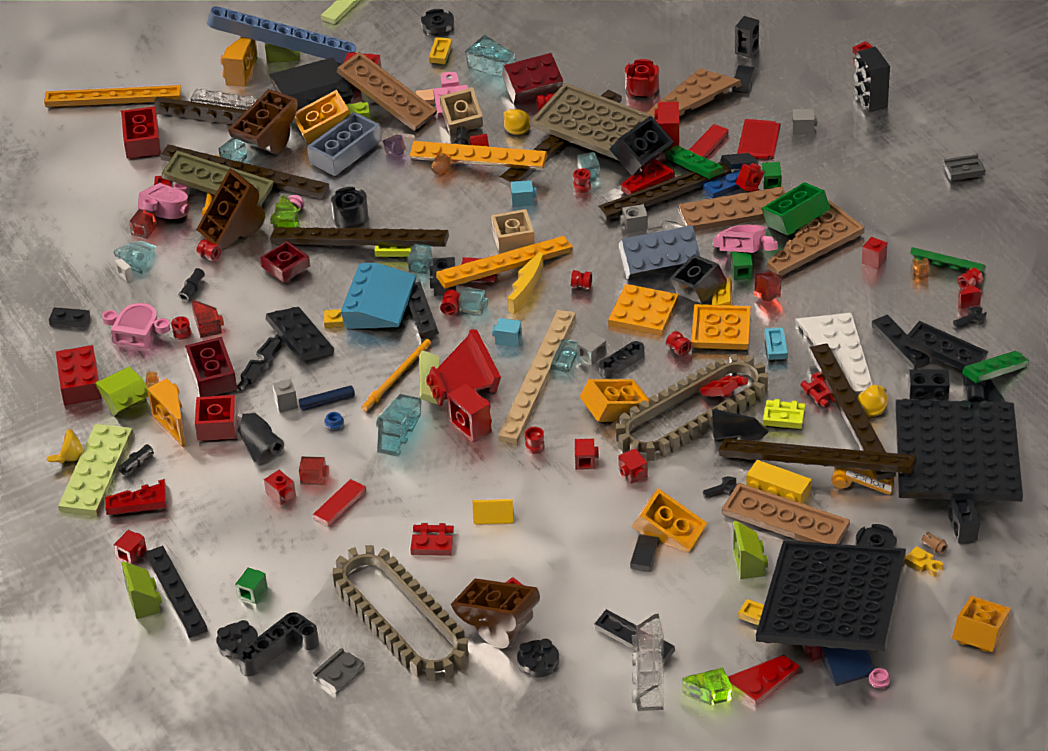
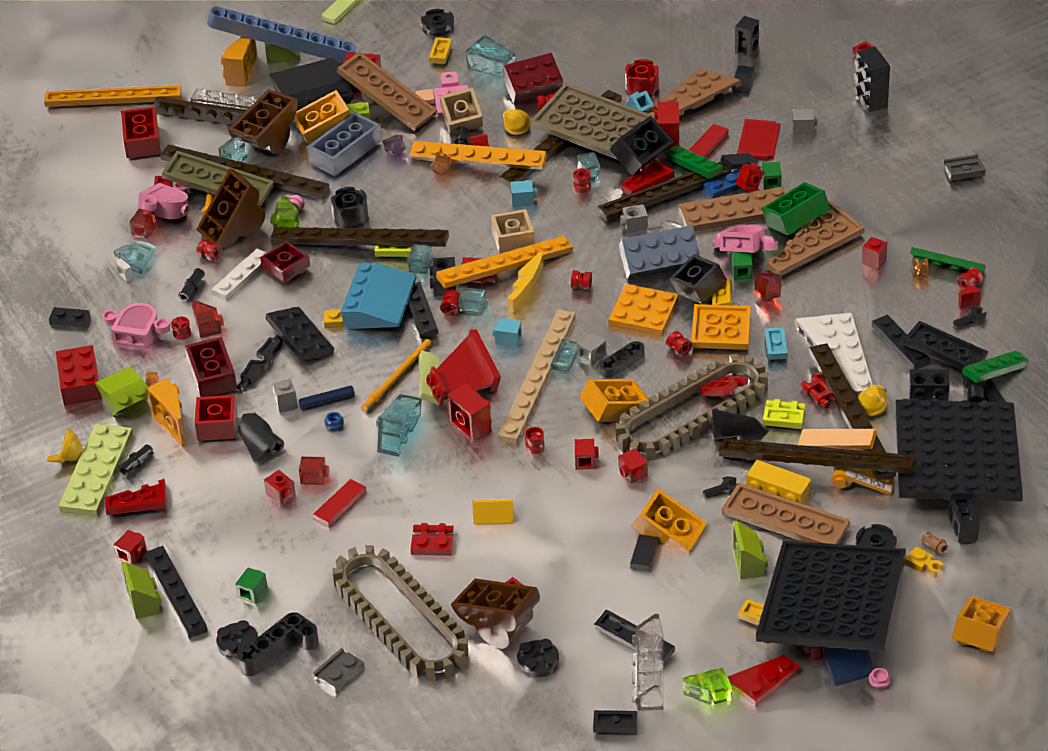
none -> white plate [211,249,266,301]
none -> black plate [593,710,637,733]
none -> medium azure brick [626,91,654,113]
none -> light orange tile [798,429,877,449]

